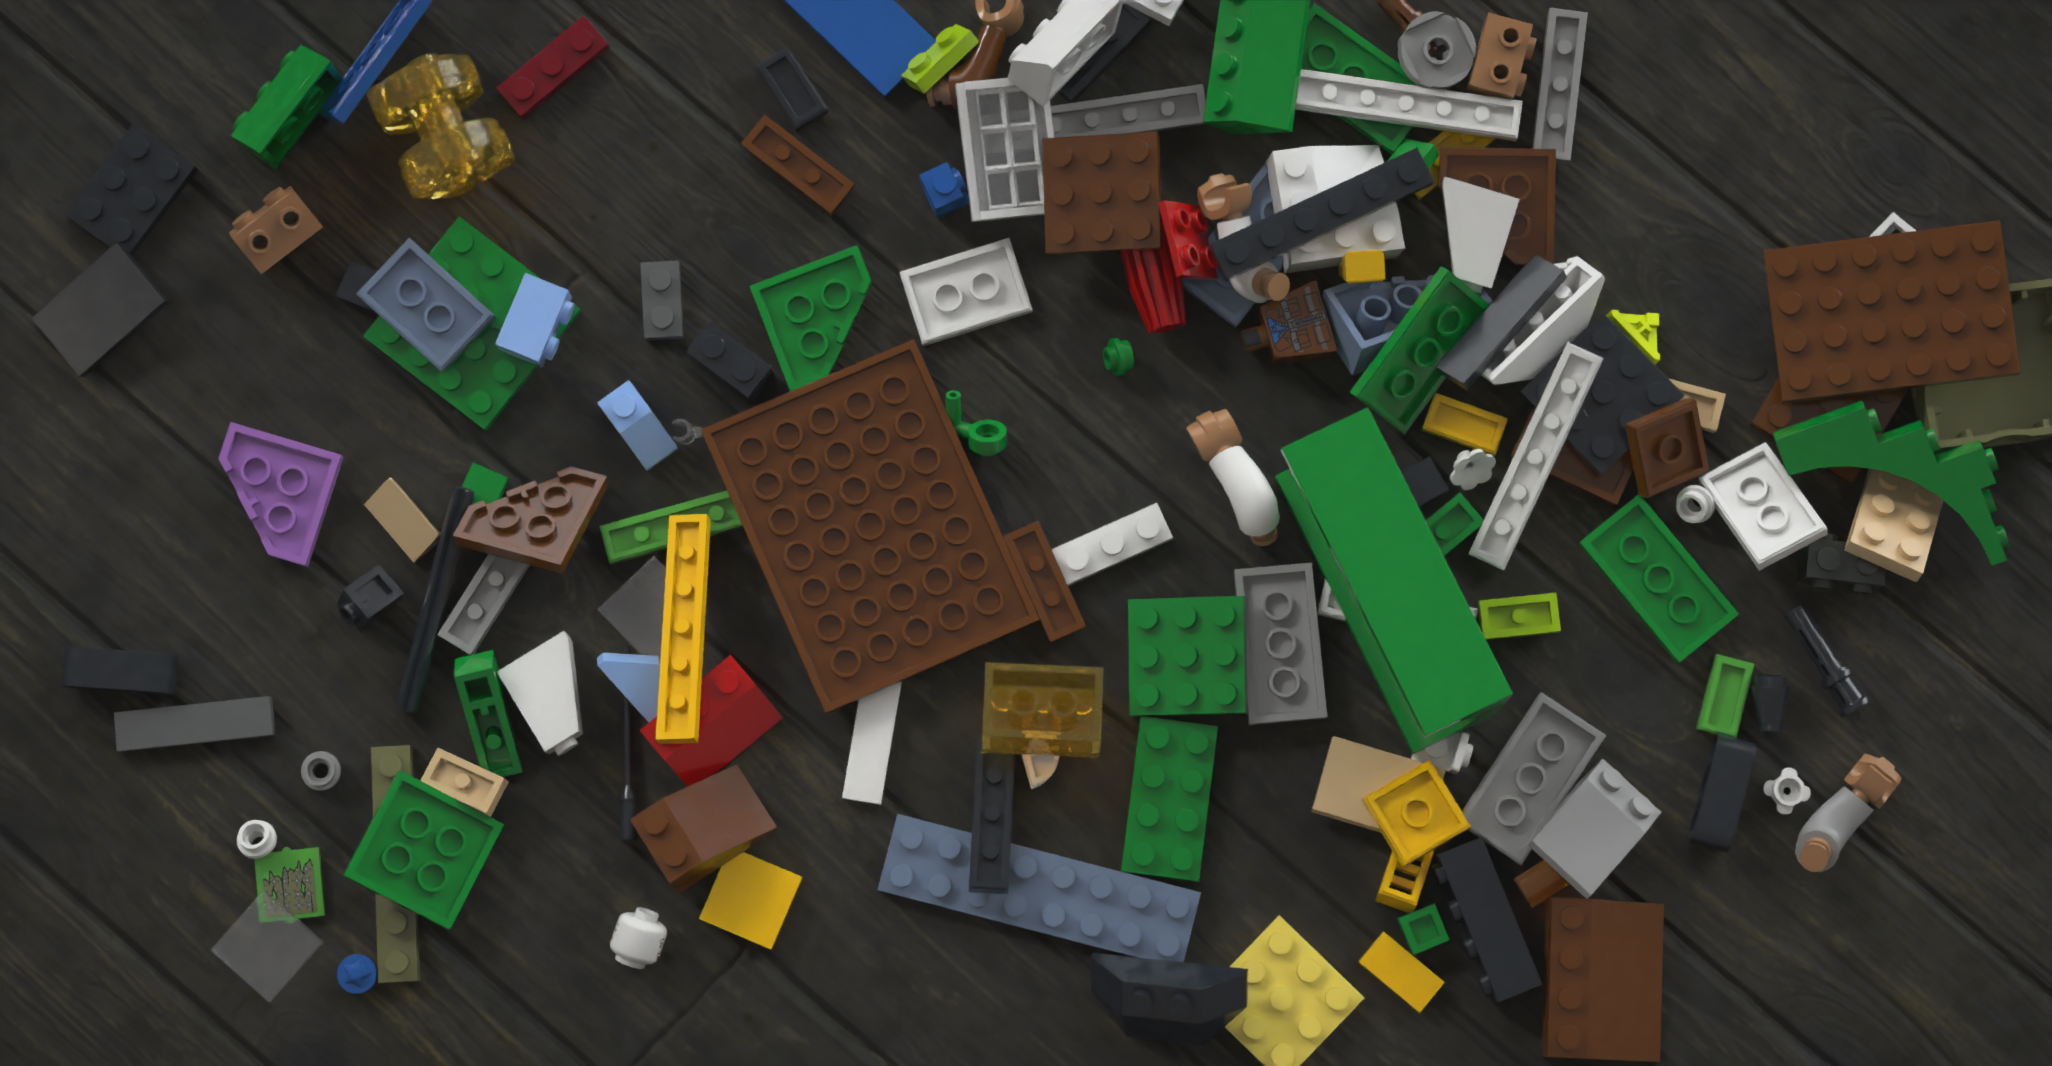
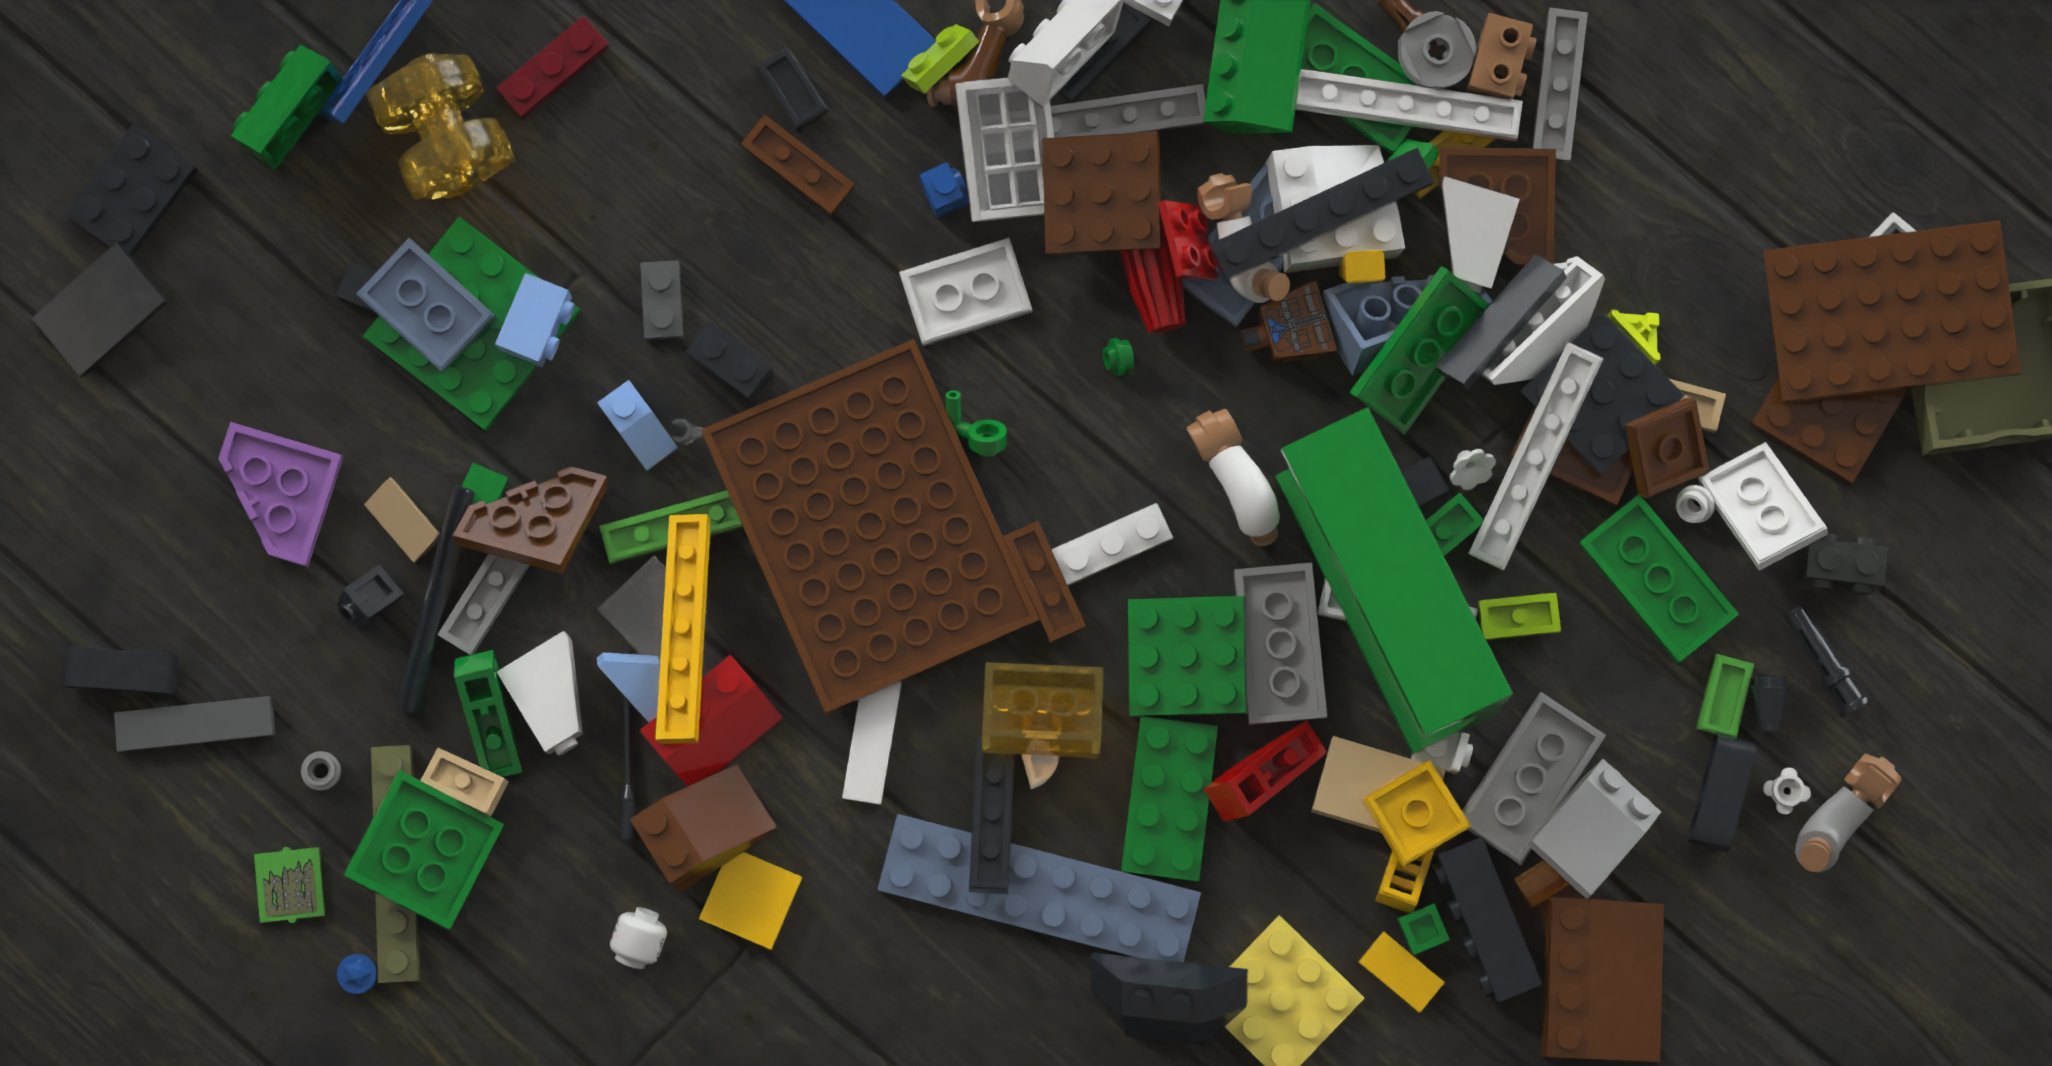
clear tile [211,890,324,1002] -> none
medium nougat brick [229,186,322,274] -> none
white plate [237,820,277,859] -> none
green plate [750,245,872,391] -> none
yellow tile [1421,393,1508,456] -> none
green arch [1773,400,2010,566] -> none
tan plate [1844,469,1943,582] -> none
none -> red slope [1204,720,1327,822]

